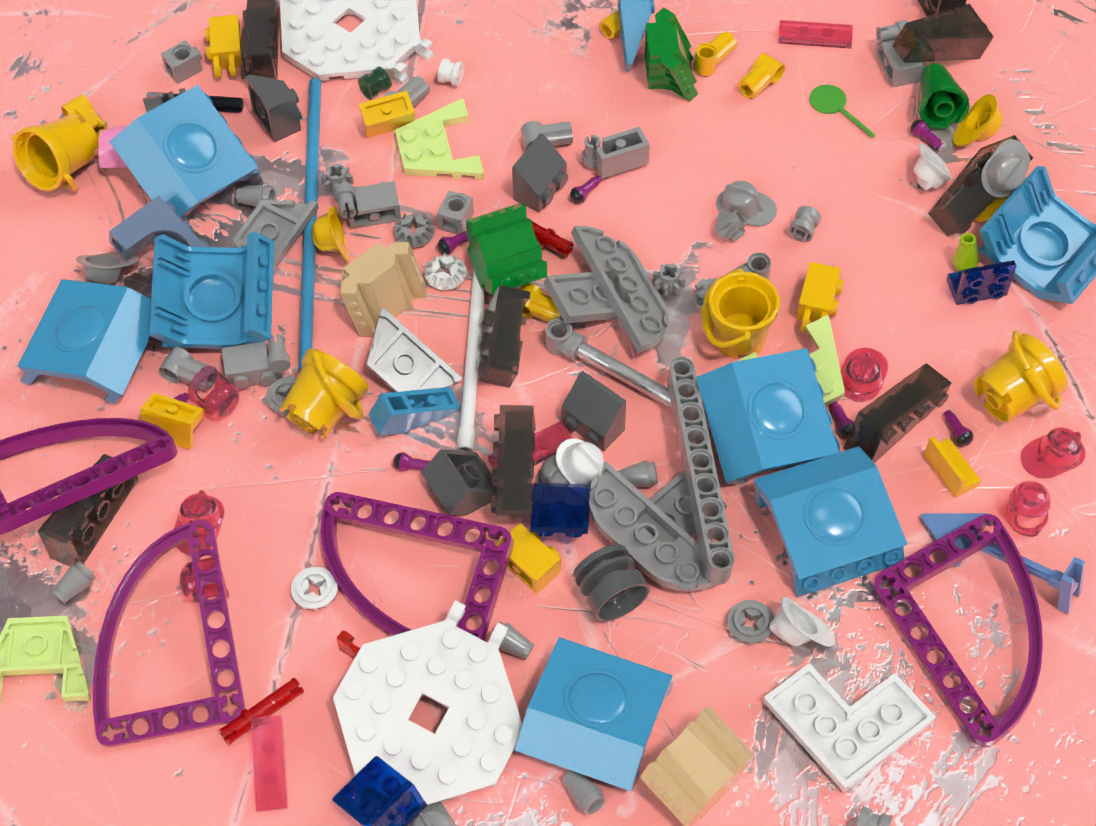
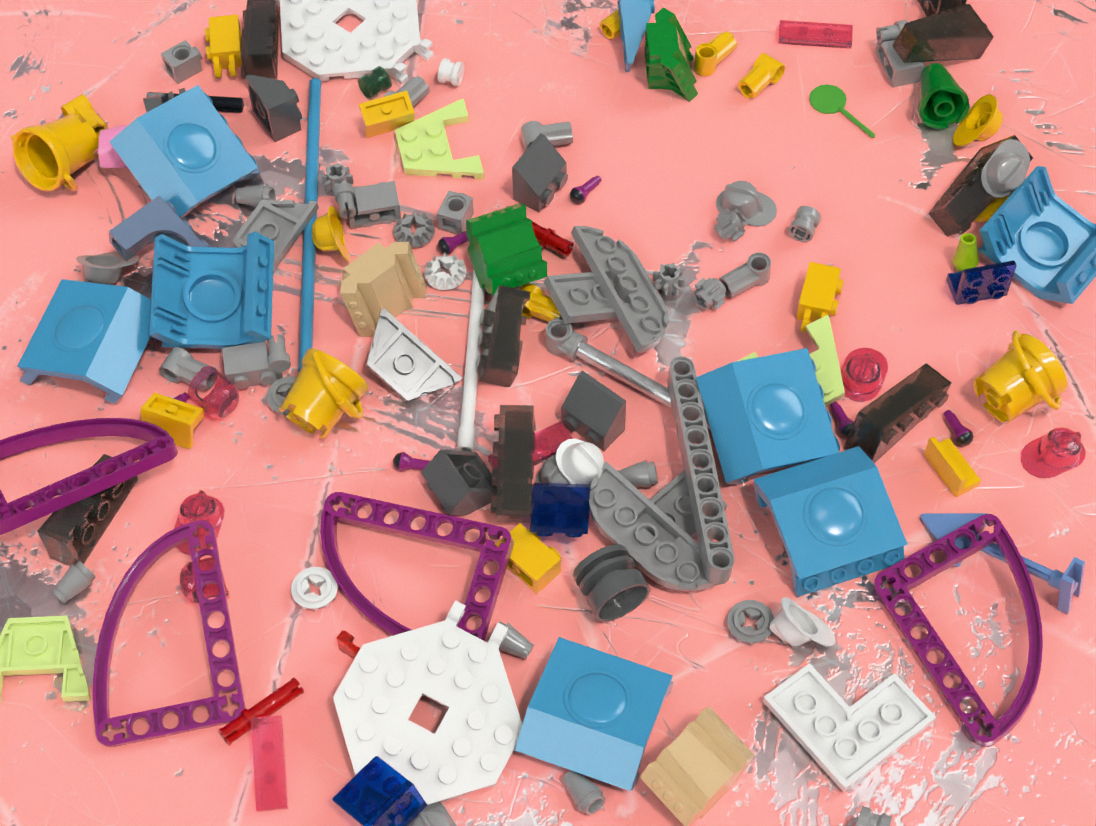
dark azure slope [368,387,461,436] -> none
light grey hinge [582,126,650,179] -> none
yellow piece [701,268,780,359] -> none
magenta piece [910,120,944,150] -> none
white piece [913,143,955,190] -> none
clear pink helmet [1005,480,1051,537] -> none

